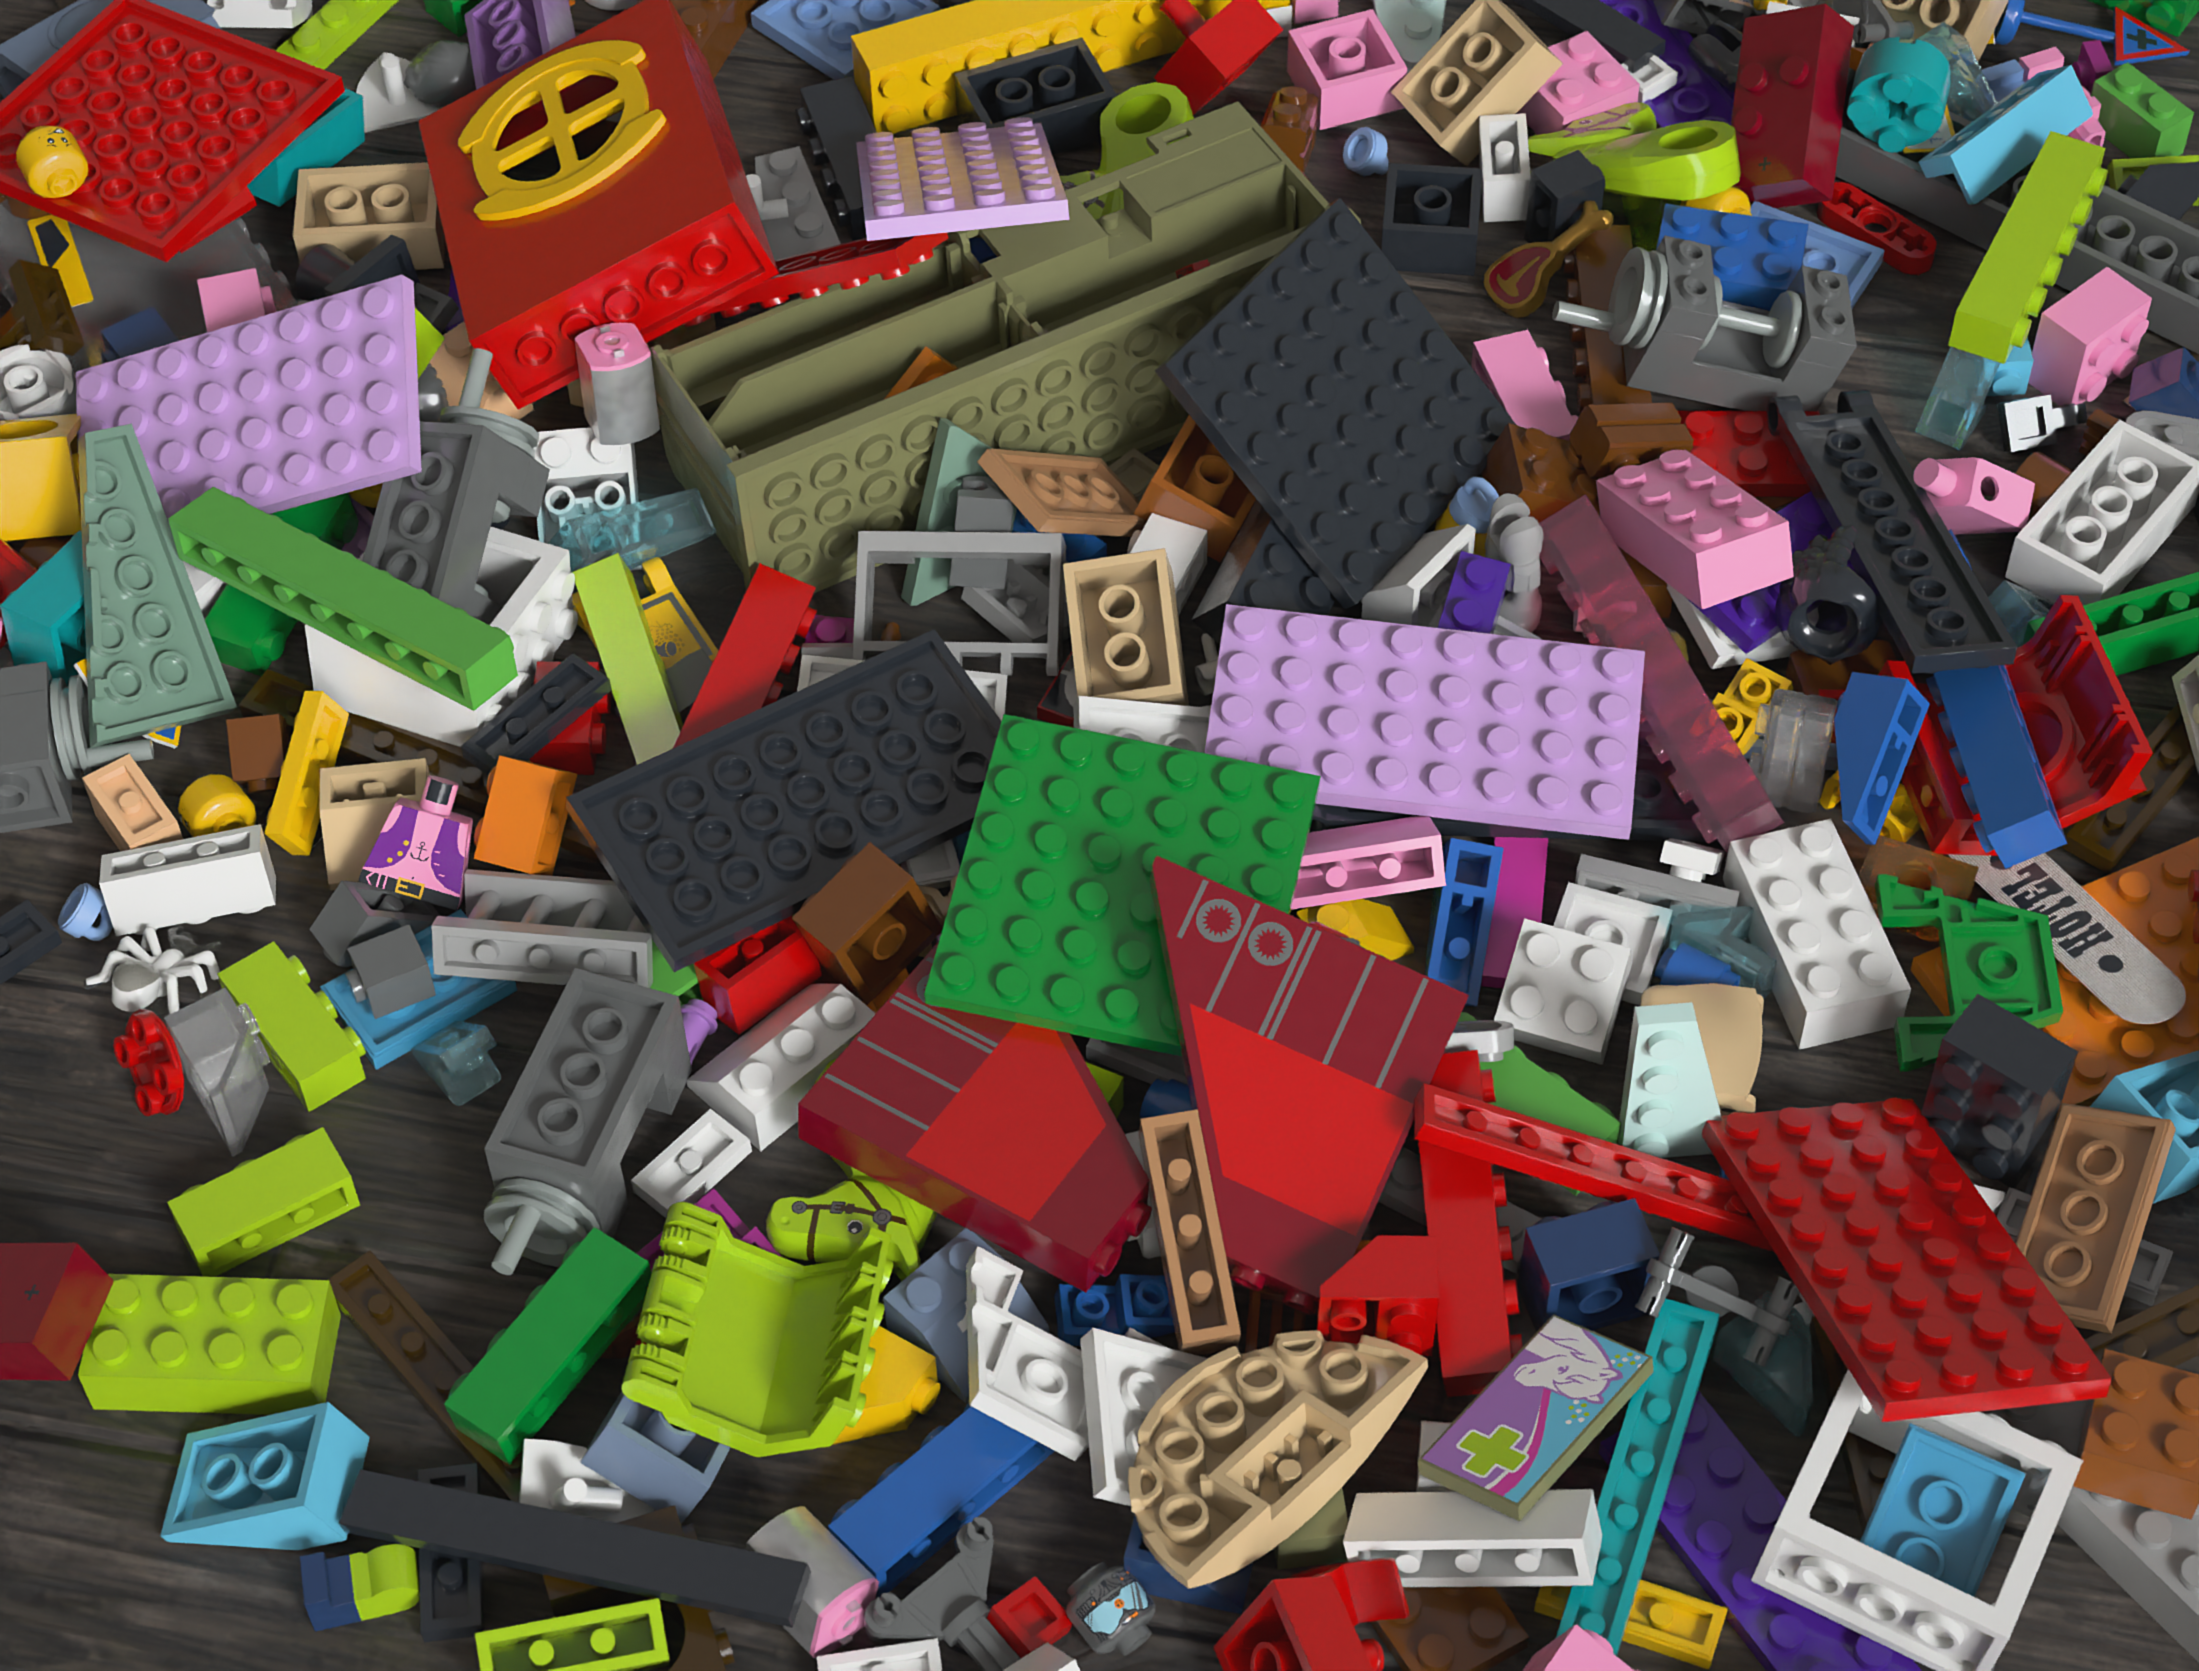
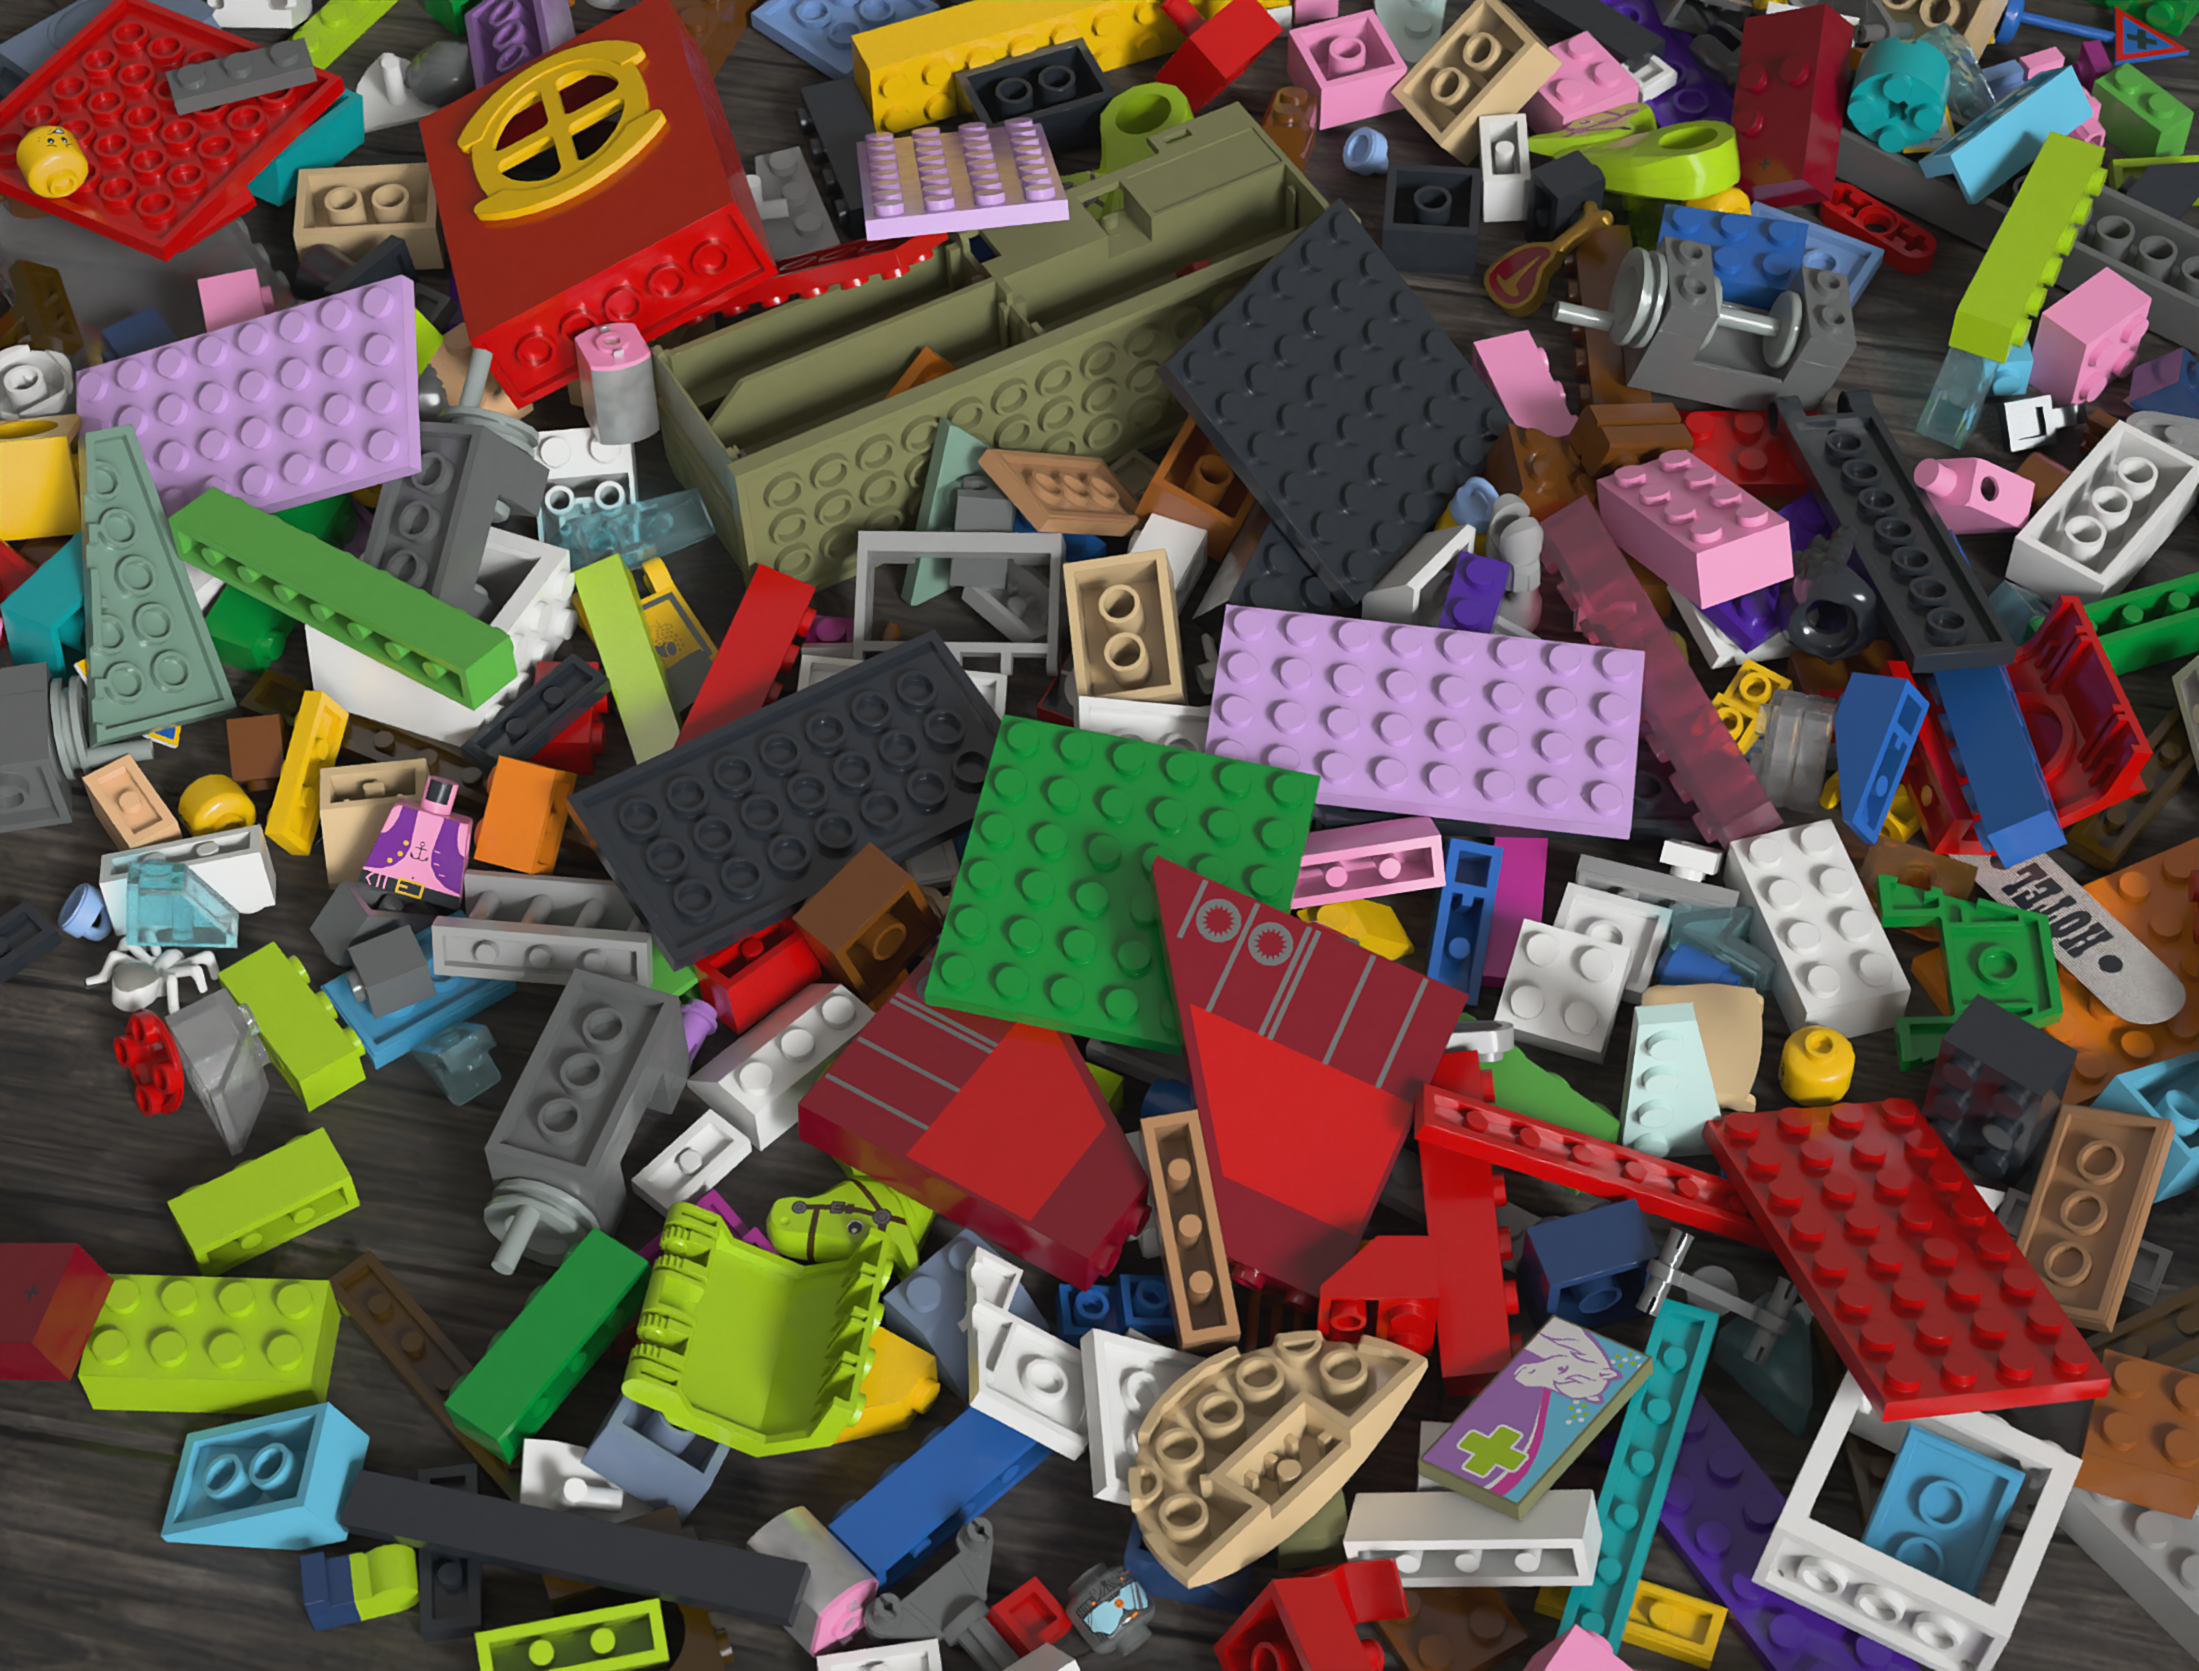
yellow sticker [27,214,94,307] -> none
none -> clear light blue slope [126,859,239,948]
none -> dark grey plate [166,38,317,116]
none -> yellow head [1778,1025,1855,1107]

